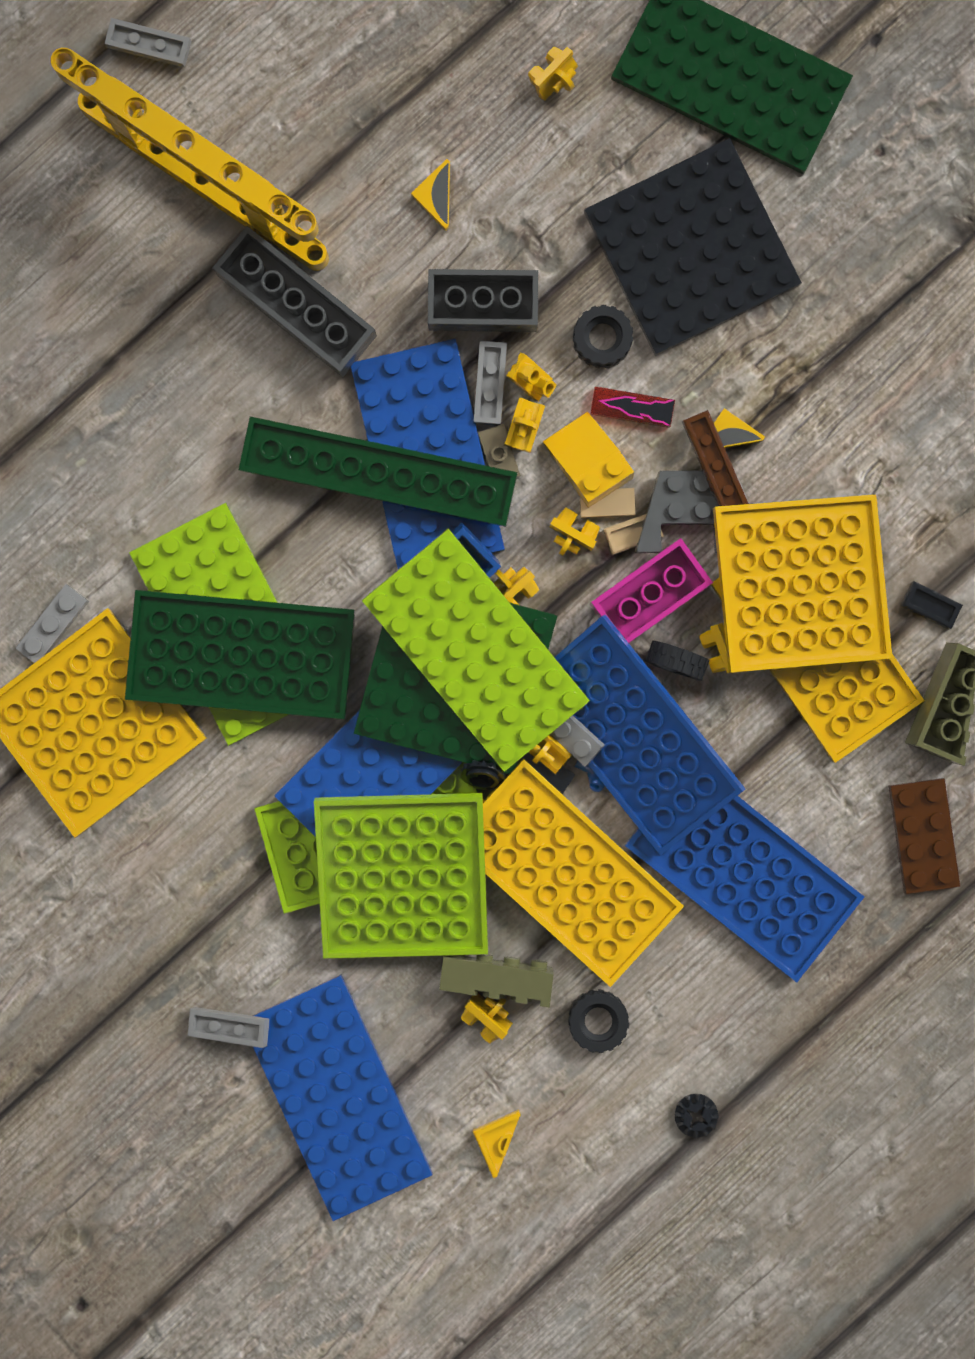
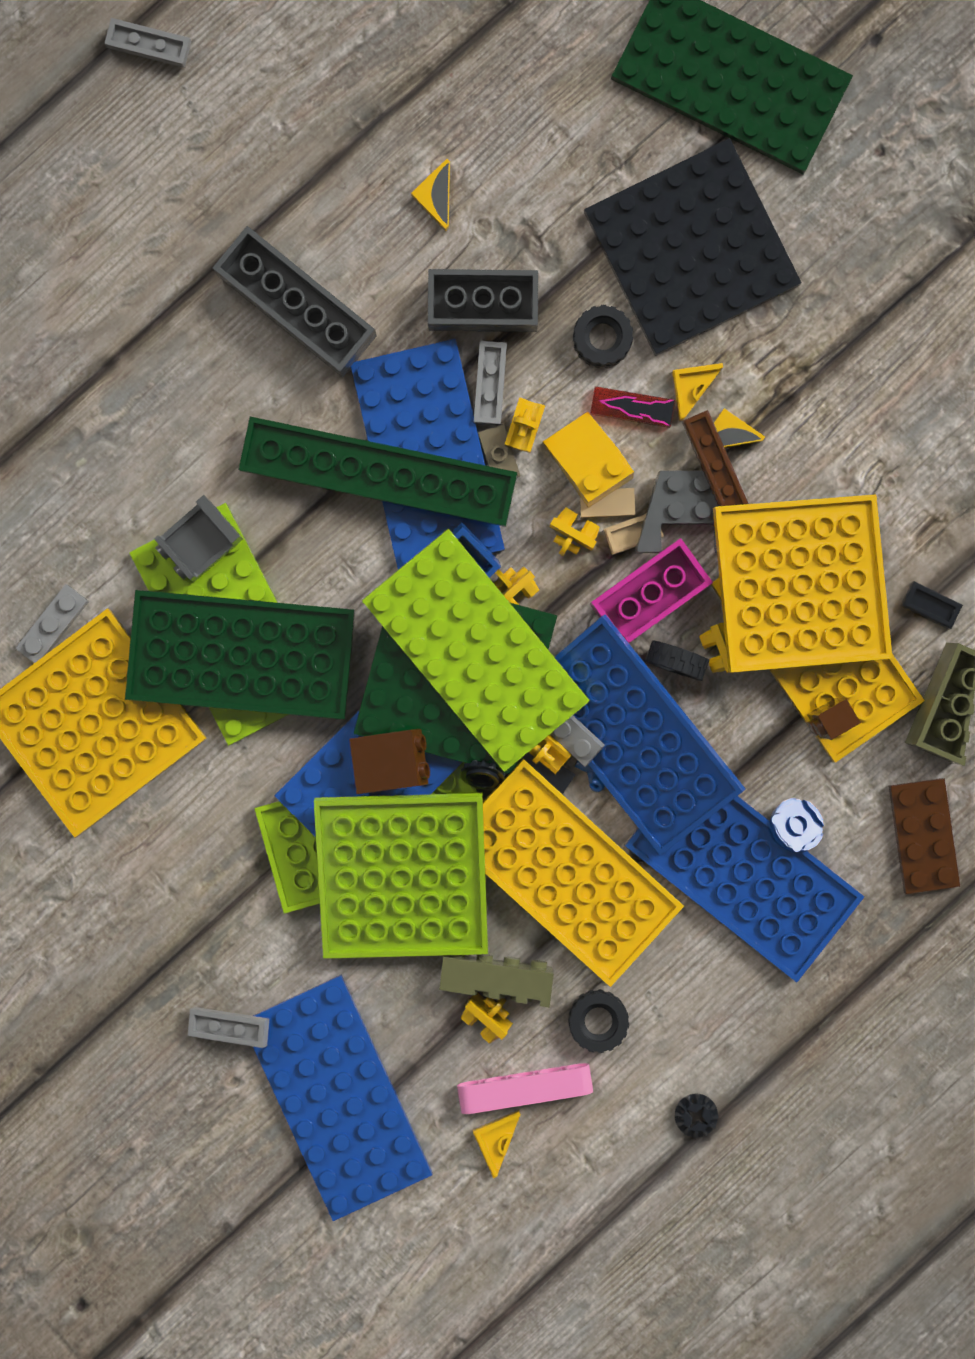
yellow beam [51,48,329,271] -> none
yellow hips [506,352,557,402] -> none
yellow hips [528,47,578,101] -> none
none -> dark grey panel [154,495,243,582]
none -> reddish brown panel [349,729,430,794]
none -> bright pink beam [457,1063,593,1114]
none -> yellow tile [672,363,723,421]
none -> tile [770,798,824,853]
none -> reddish brown brick [807,698,861,740]

